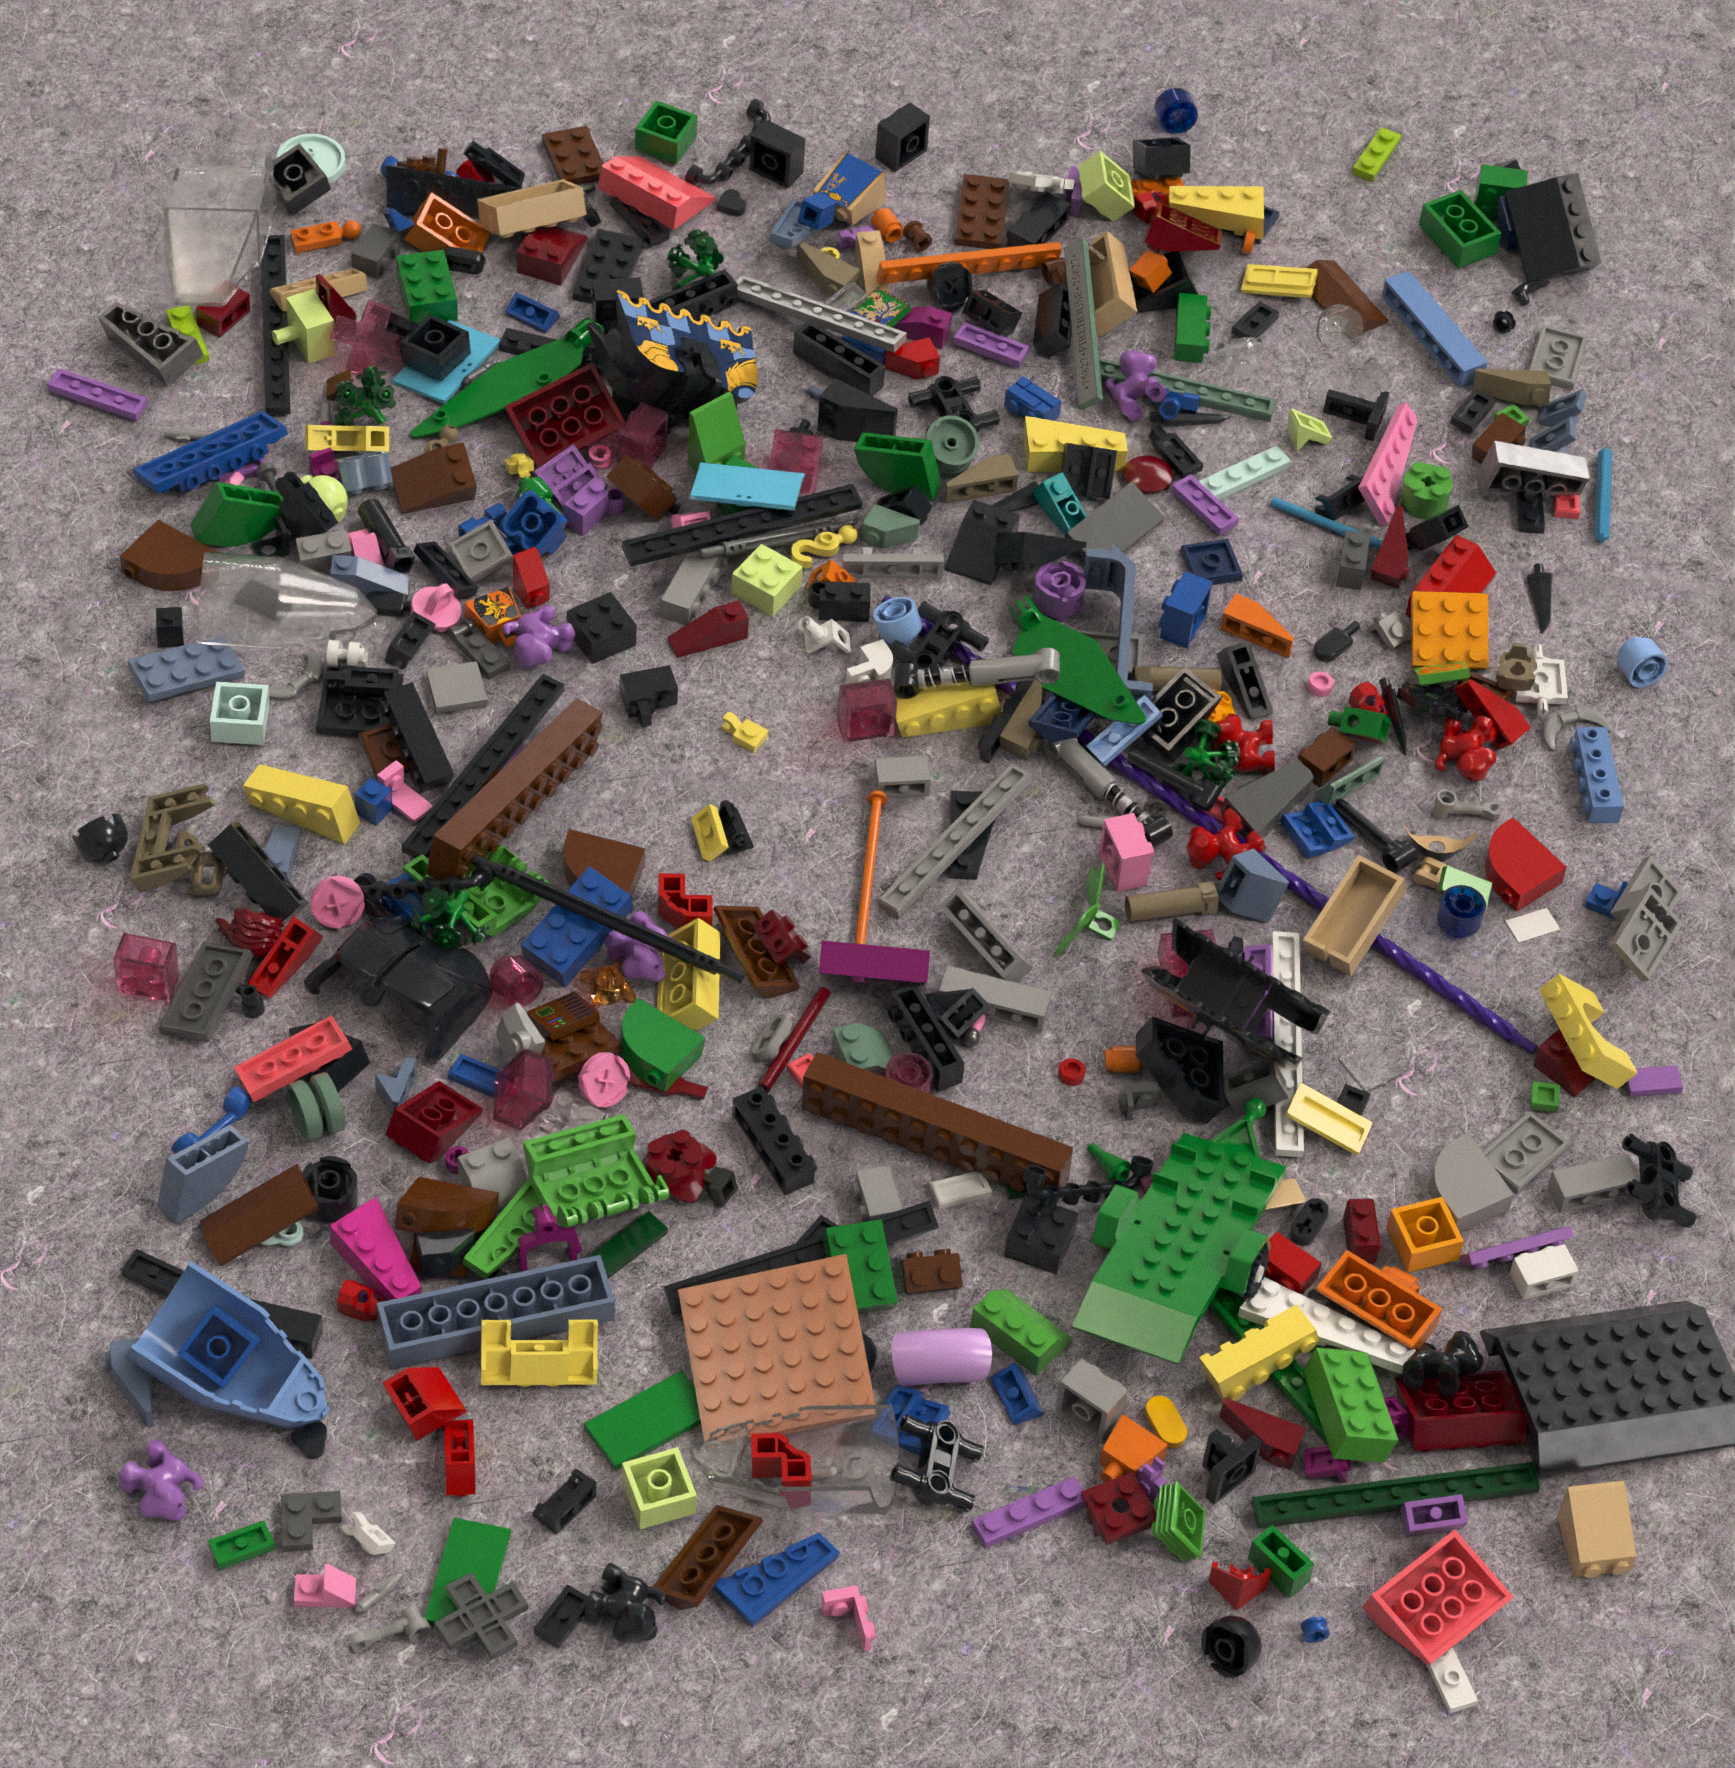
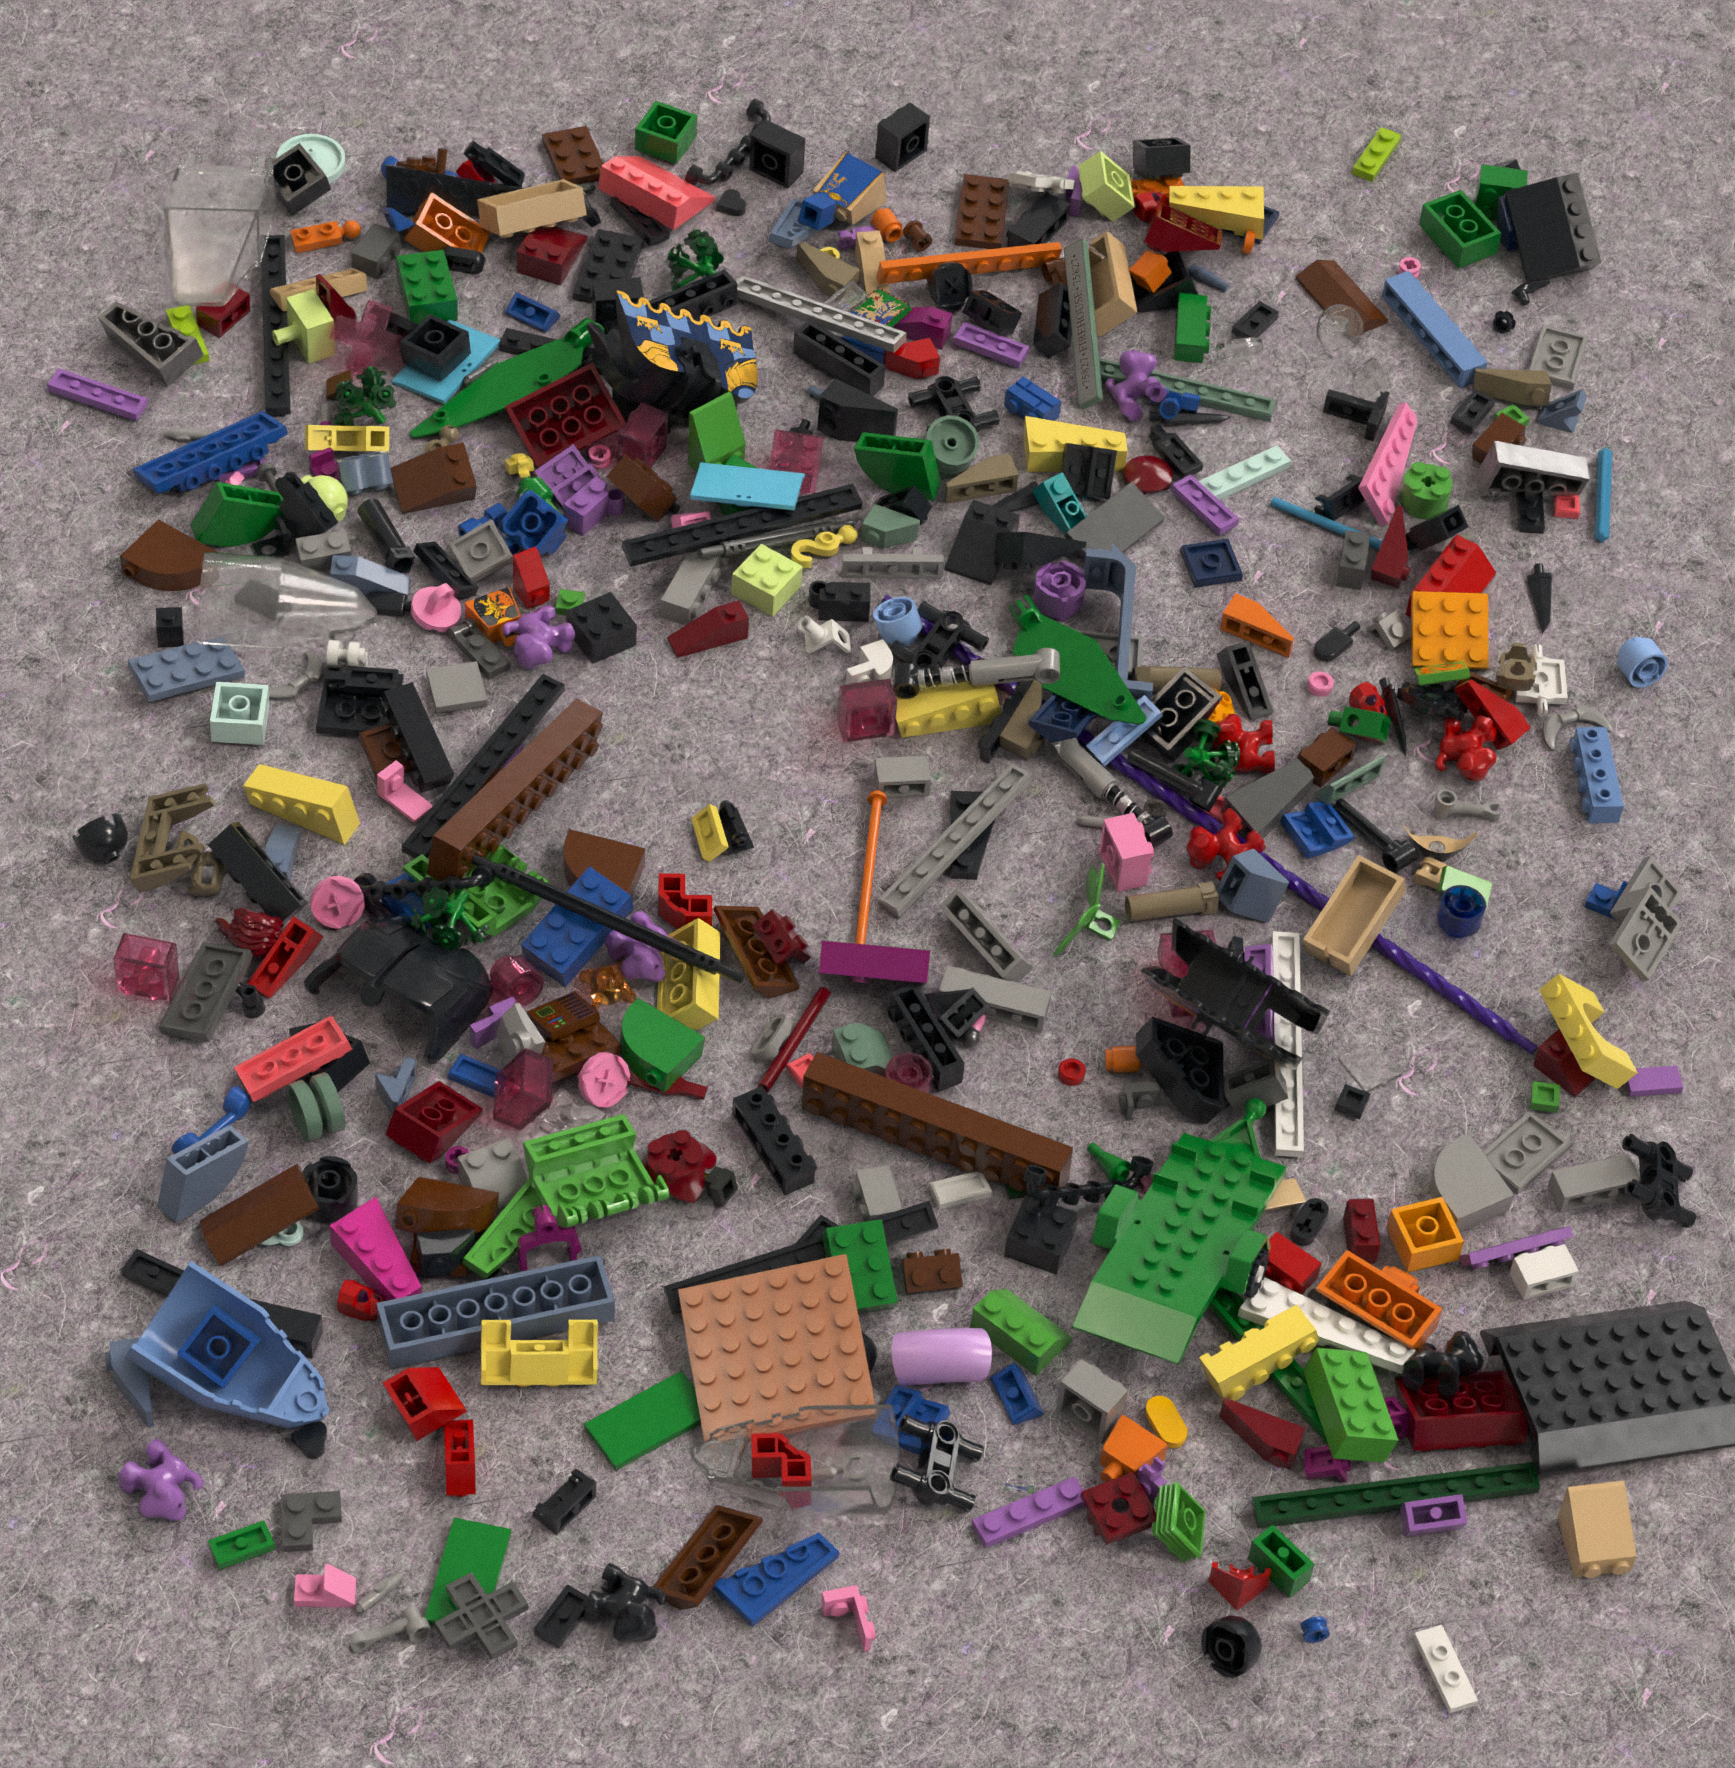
white plate [342,1512,396,1555] -> none
bright pink slope [347,528,384,566] -> none
blue brick [354,778,392,826] -> none
black hinge [384,612,436,670] -> none
dark green tile [587,1211,668,1278] -> none
black hinge [620,665,678,727] -> none
yellowish green brick [621,1447,697,1529] -> none
light yellow plate [721,712,769,753] -> none
orange bracket [806,559,856,590] -> none
clear blue piece [1154,88,1198,134] -> none
blue brick [1158,571,1213,649] -> none
black bracket [1202,1429,1262,1505] -> none
light yellow piece [1241,264,1318,298] -> none
light yellow piece [1285,1083,1373,1155] -> none
yellowish green slope [1288,409,1333,451] -> none
coral slope [1362,1530,1514,1665] -> none
red brick [1485,817,1567,912] -> none
white sticker [1505,908,1560,942] -> none
sand blue slope [1530,417,1577,454] -> none
none -> medium lavender slope [470,997,516,1049]
none -> bright green plate [555,589,585,616]
none -> sand blue animal [1189,264,1230,292]
none -> bright pink bush [1398,257,1421,279]

